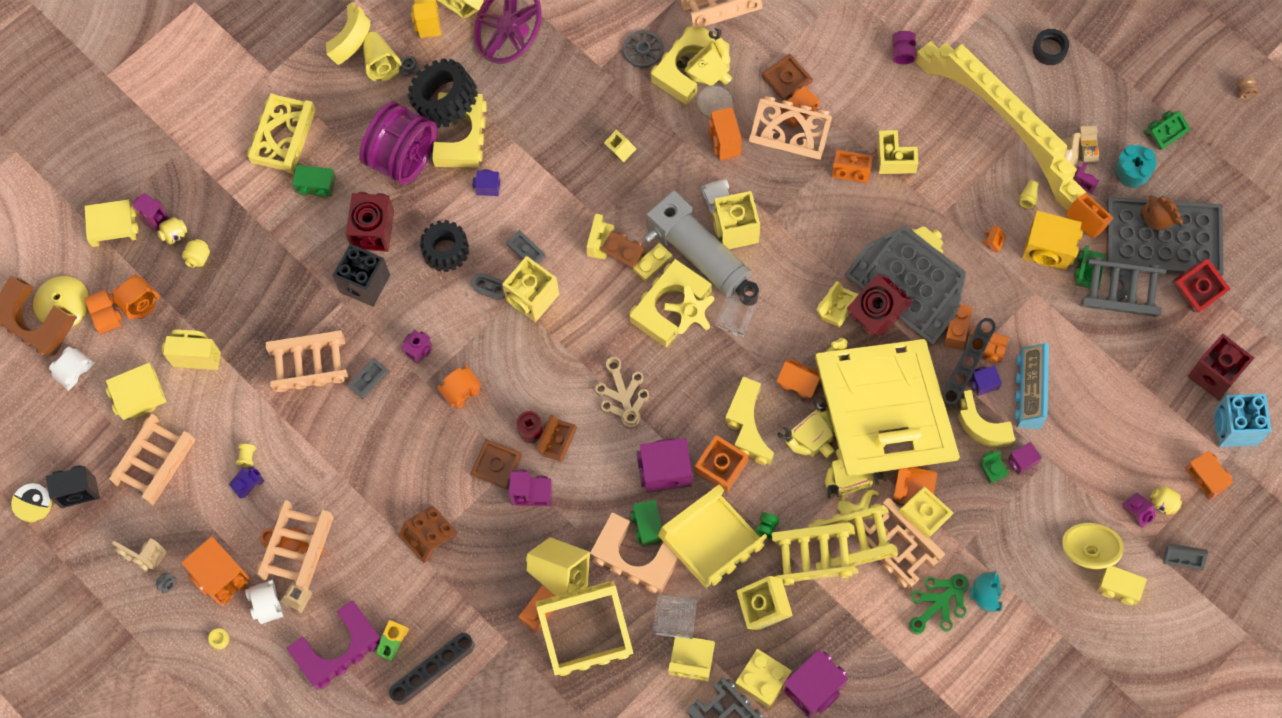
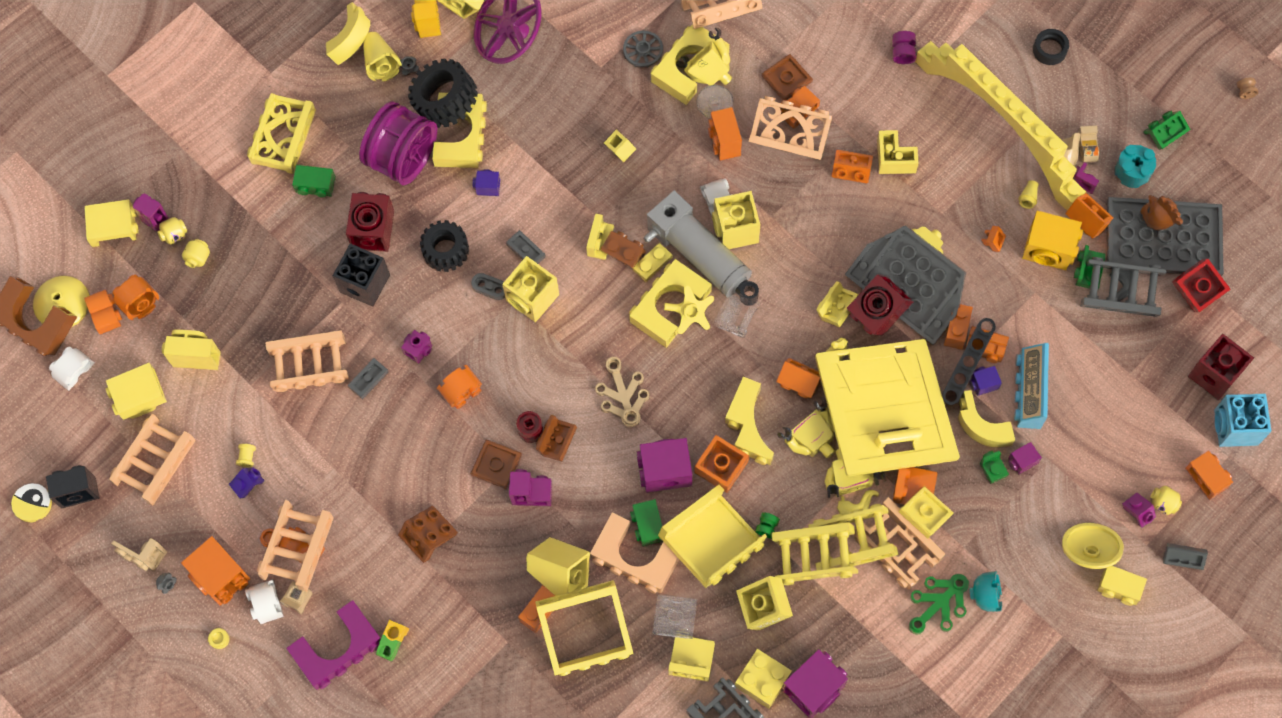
black beam [389,633,475,705] -> none

